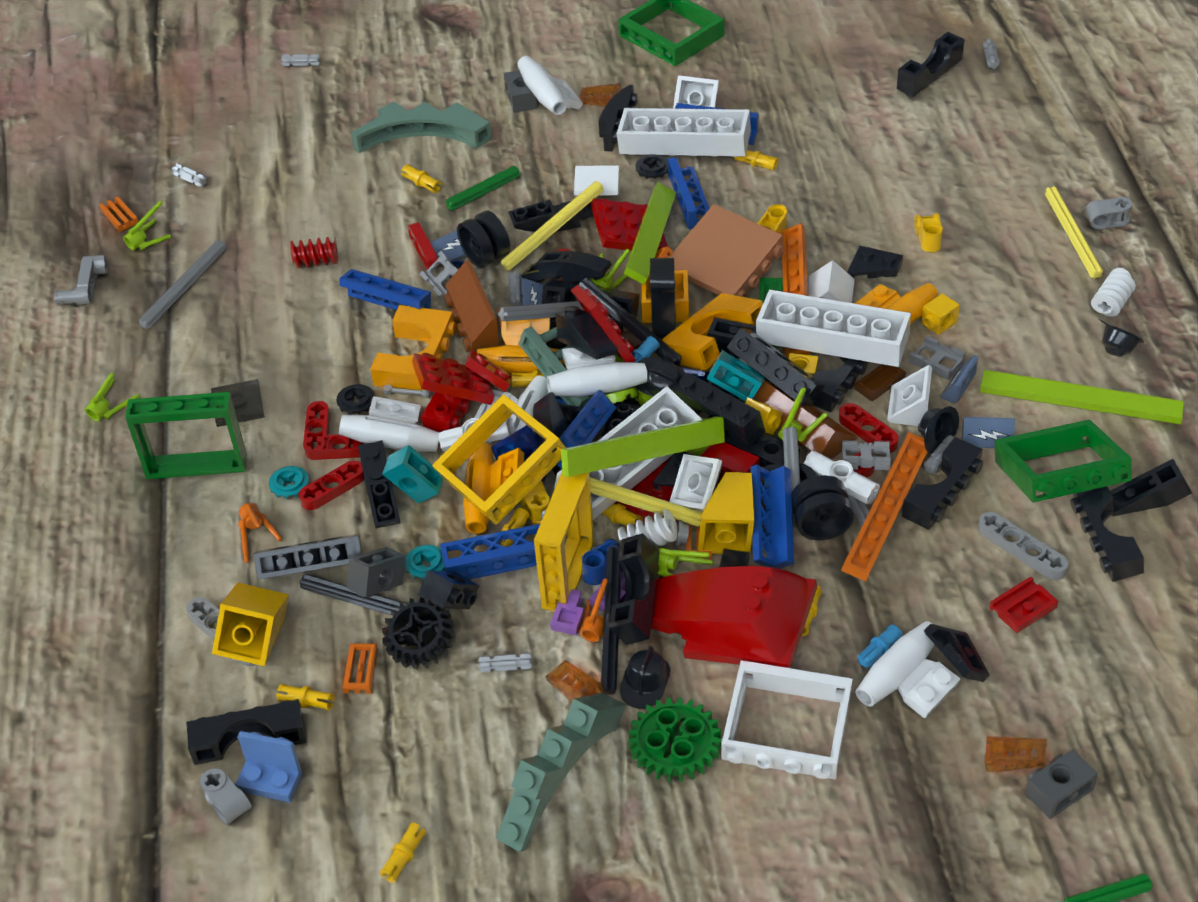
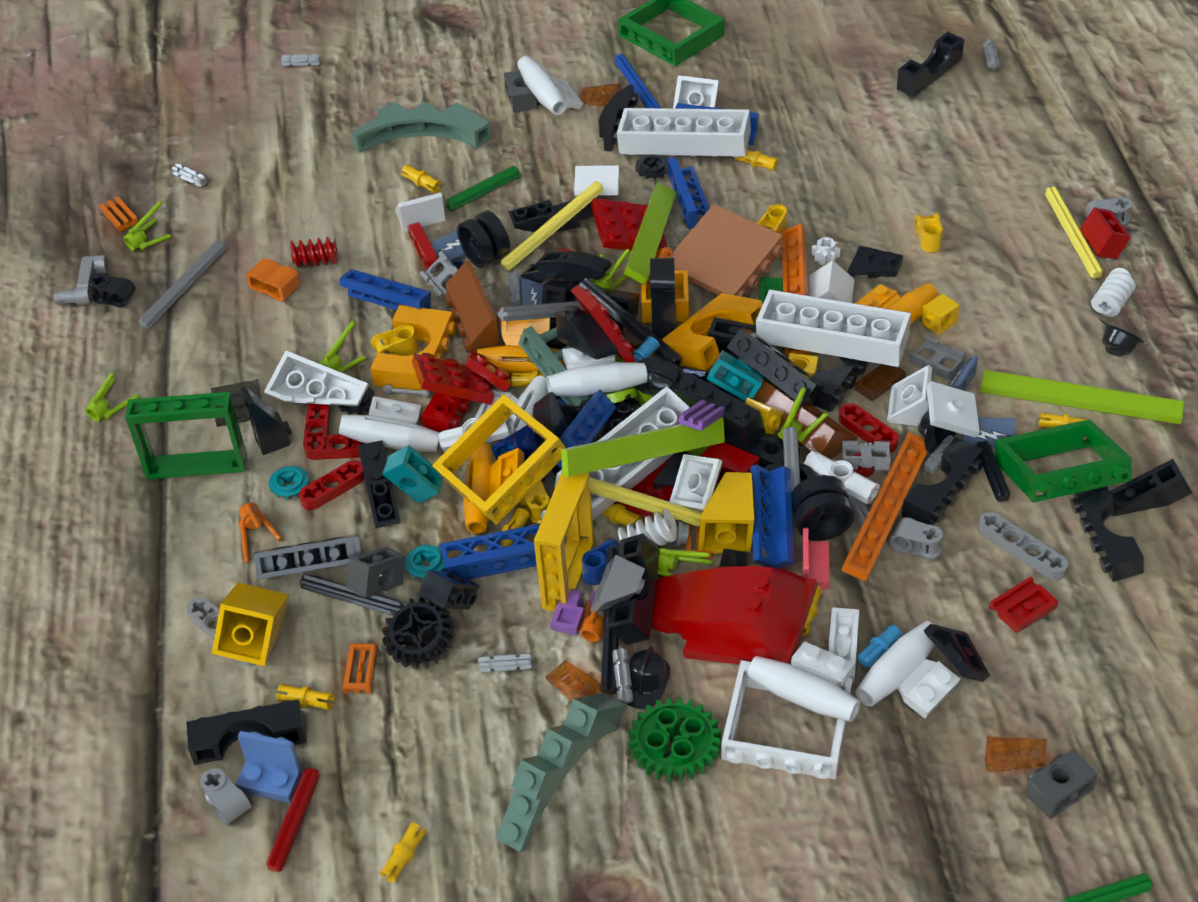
none -> black piece [89,274,136,308]
none -> black slope [241,387,292,455]
none -> orange brick [246,258,300,301]
none -> white wedge [264,351,369,406]
none -> red axle [266,767,320,872]
none -> lime plant [318,321,366,373]
none -> yellow piece [371,325,418,356]
none -> white slope [395,193,446,231]
none -> light grey slope [590,555,645,613]
none -> light grey axle [612,648,633,704]
none -> blue axle [614,54,662,109]
none -> medium lavender tile [679,400,725,431]
none -> white plate [747,642,860,722]
none -> coral panel [802,528,830,589]
none -> white gear [812,237,840,265]
none -> white plate [828,607,859,682]
none -> light grey piece [890,518,943,560]
none -> white plate [926,381,980,437]
none -> black axle [976,440,1010,502]
none -> yellow pin [1038,412,1092,428]
none -> red brick [1080,207,1131,259]

